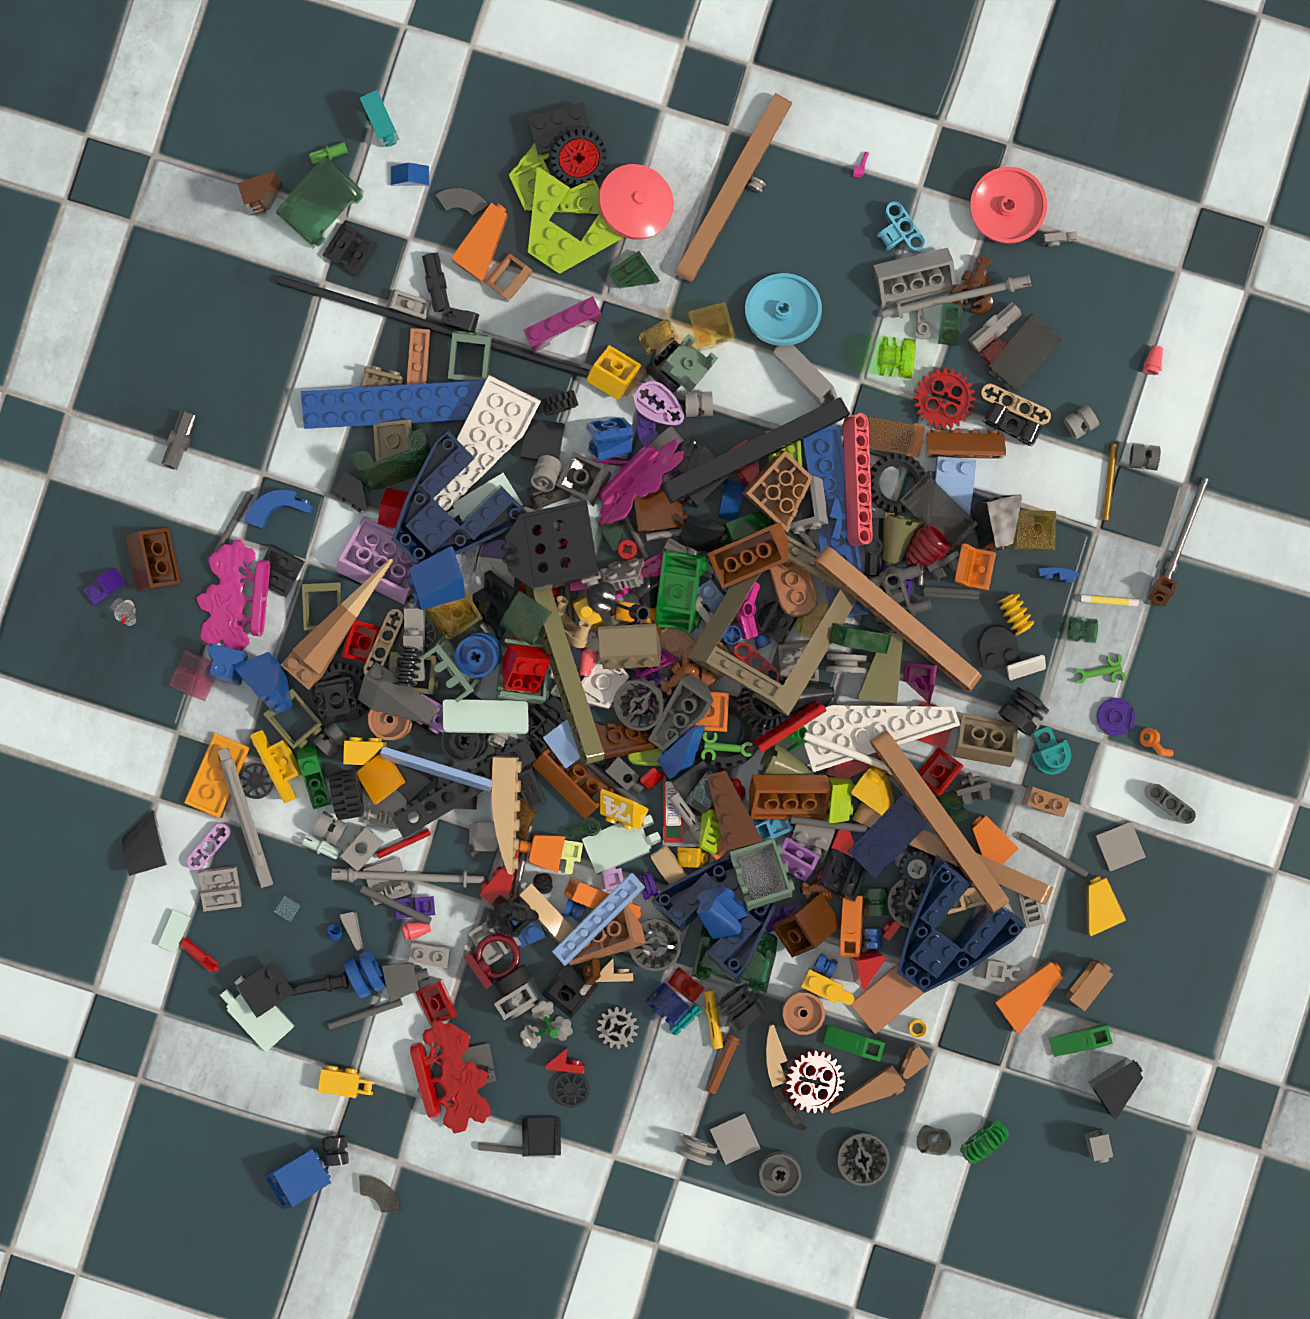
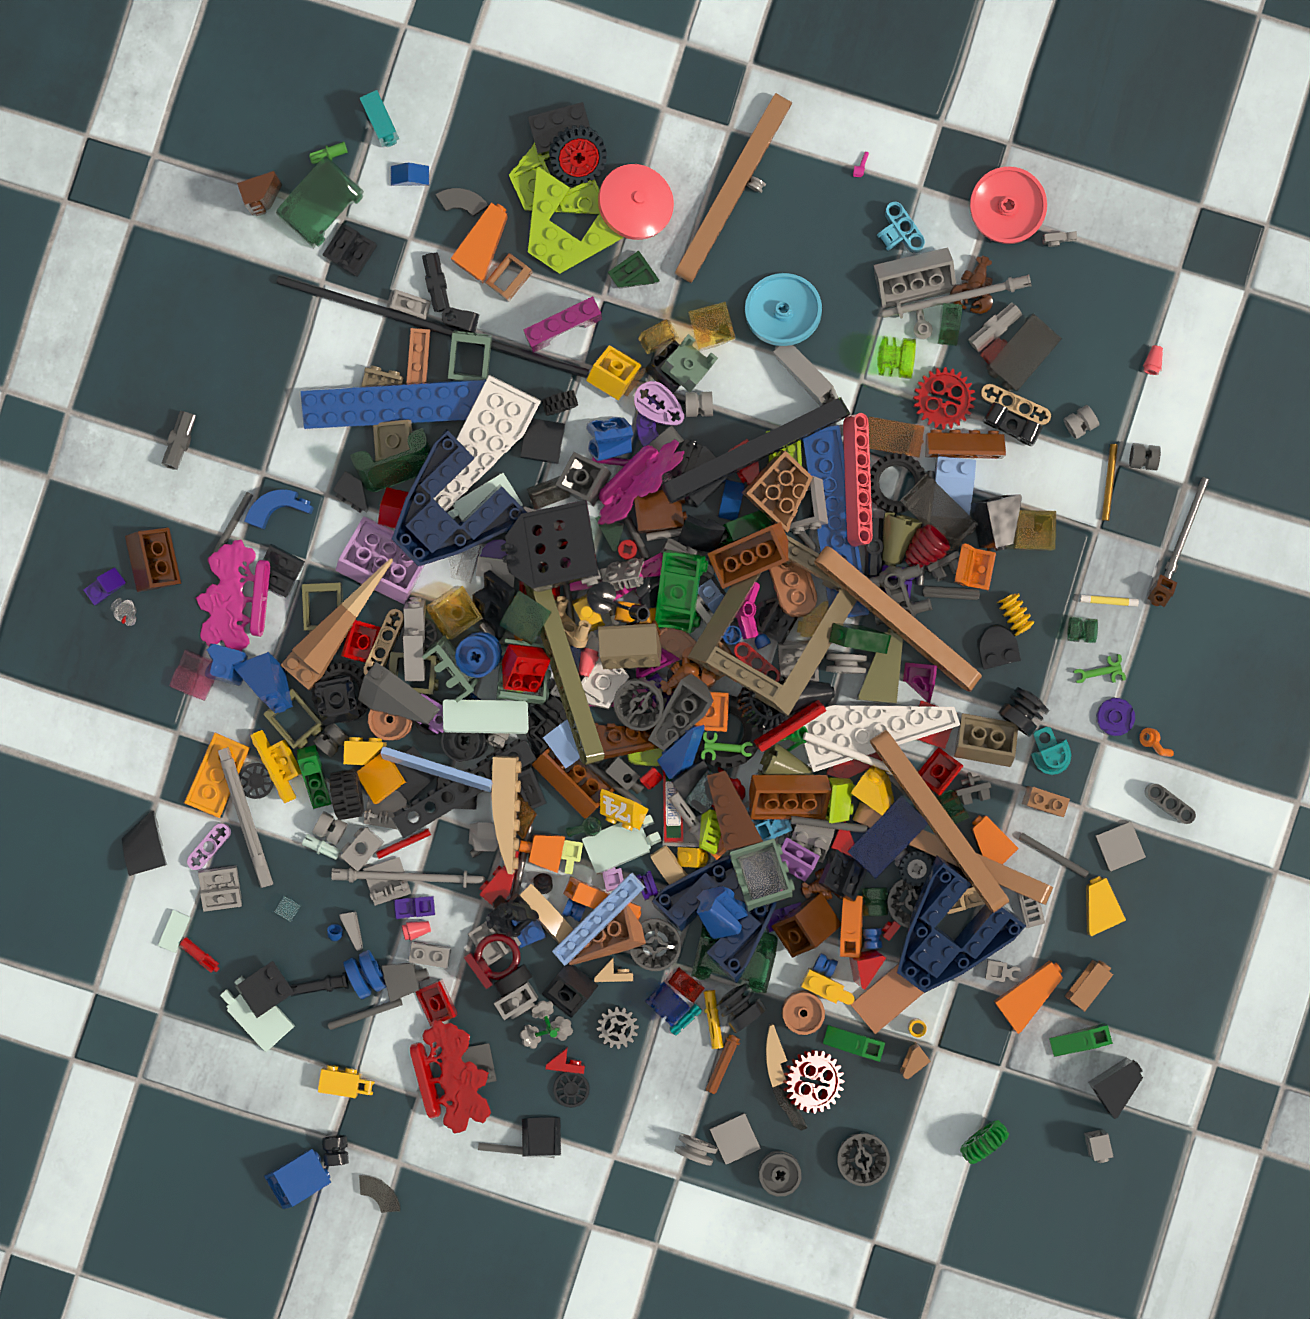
dark grey bar [359,885,432,925] -> none
black piece [393,645,423,687] -> none
blue slope [407,546,465,610] -> none
light grey wheel [531,455,562,492] -> none
reddish brown plate [583,958,601,985] -> none
blue slope [829,498,842,541] -> none
medium nougat slope [829,1064,906,1113] -> none
clear smoke hair [917,1125,952,1156] -> none
white slope [1005,655,1046,680] -> none
blue slope [1036,567,1079,584] -> none

